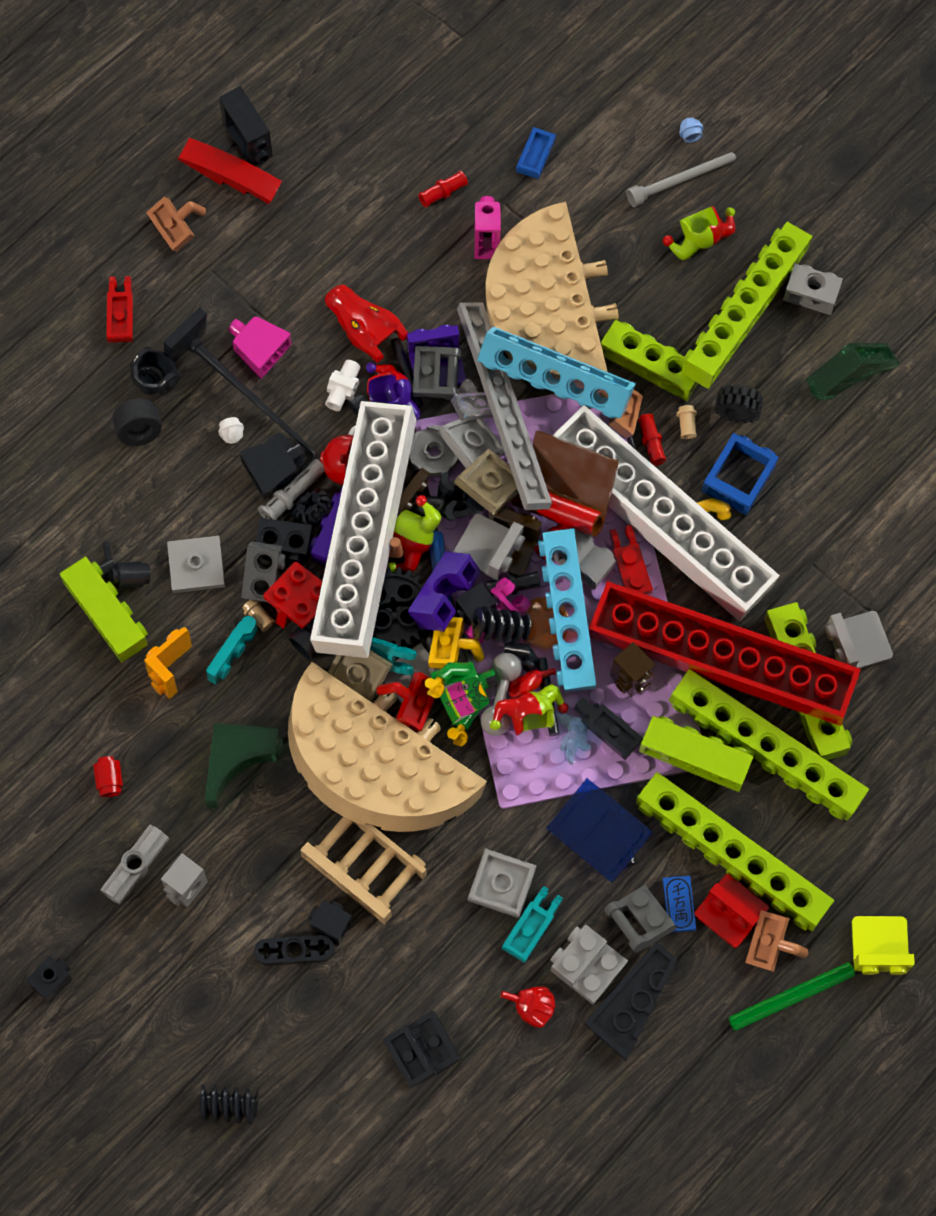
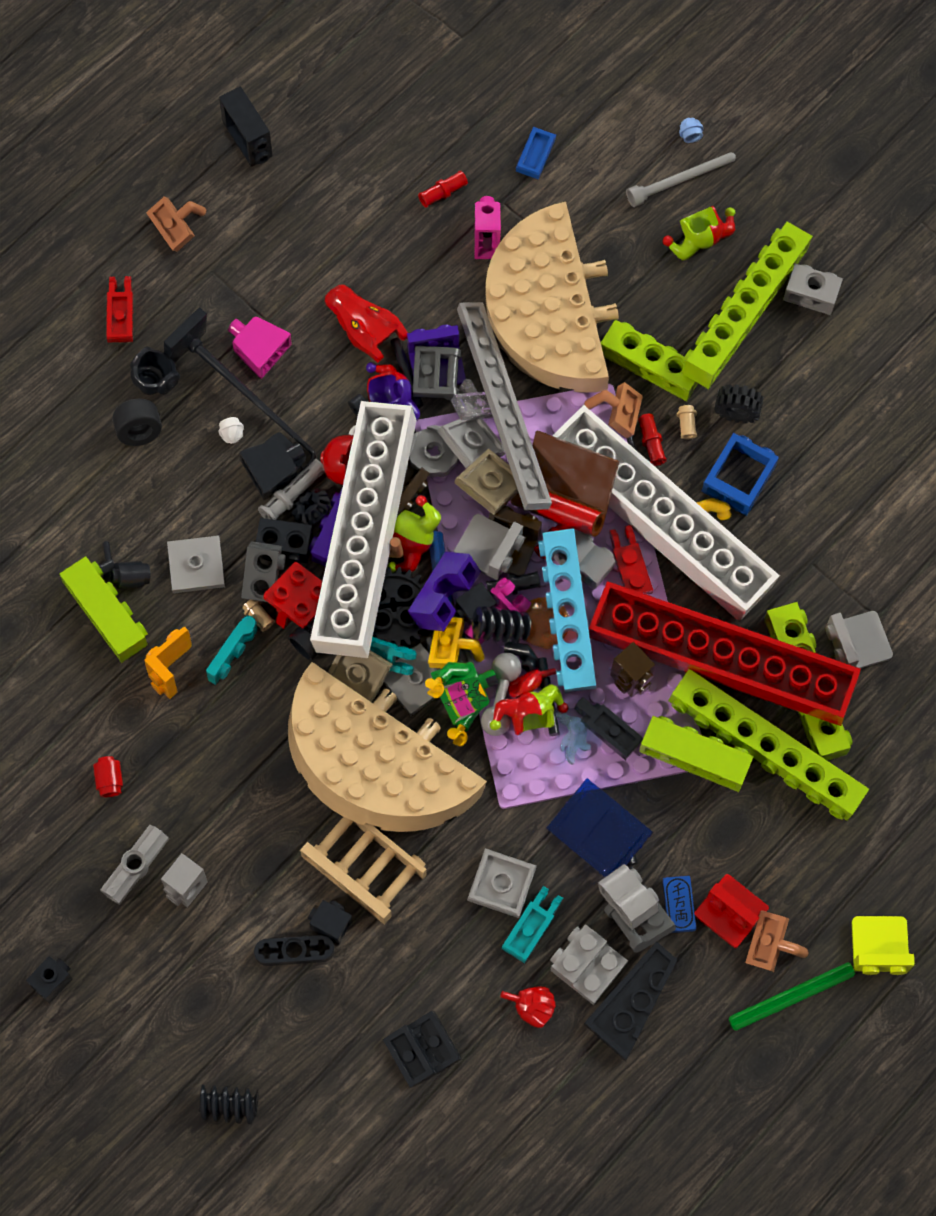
red slope [178,138,282,204] -> none
clear green arch [205,723,284,809] -> none
white axle [325,360,361,411] -> none
red plate [376,672,435,732] -> none
black animal [412,472,485,521] -> none
medium azure brick [477,326,635,418] -> none
lime brick [636,772,834,931] -> none
clear green arch [806,343,900,400] -> none
none -> light grey brick [598,864,659,930]

